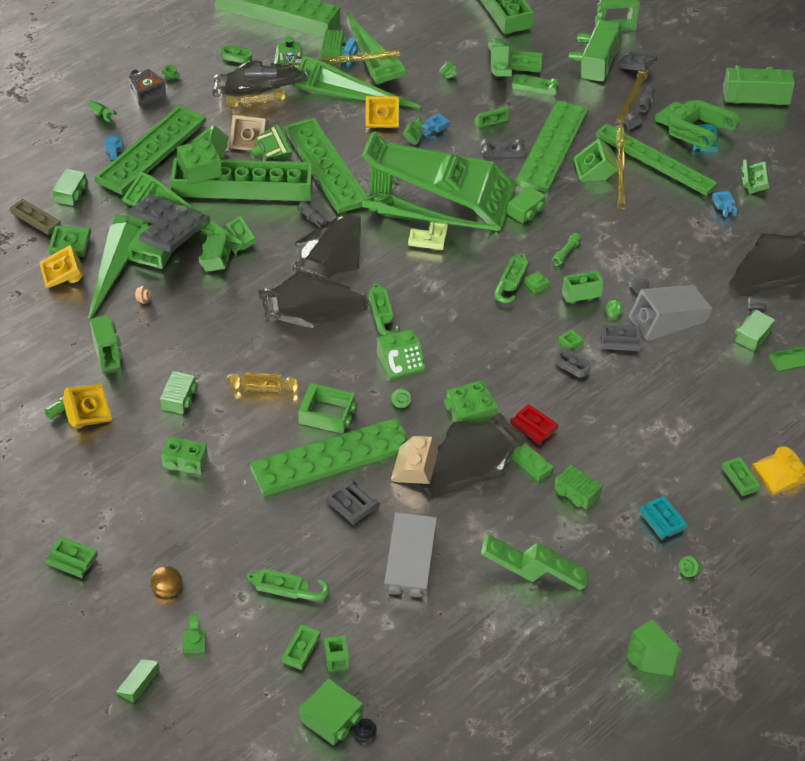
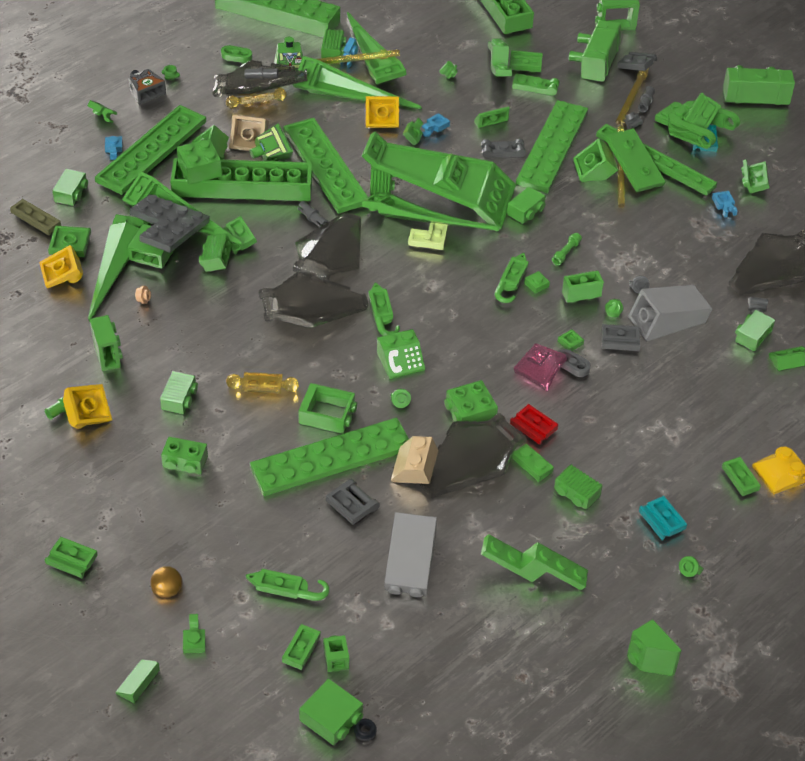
none -> clear pink plate [514,343,567,391]
none -> bright green plate [605,128,666,192]
none -> bright green plate [684,92,721,129]

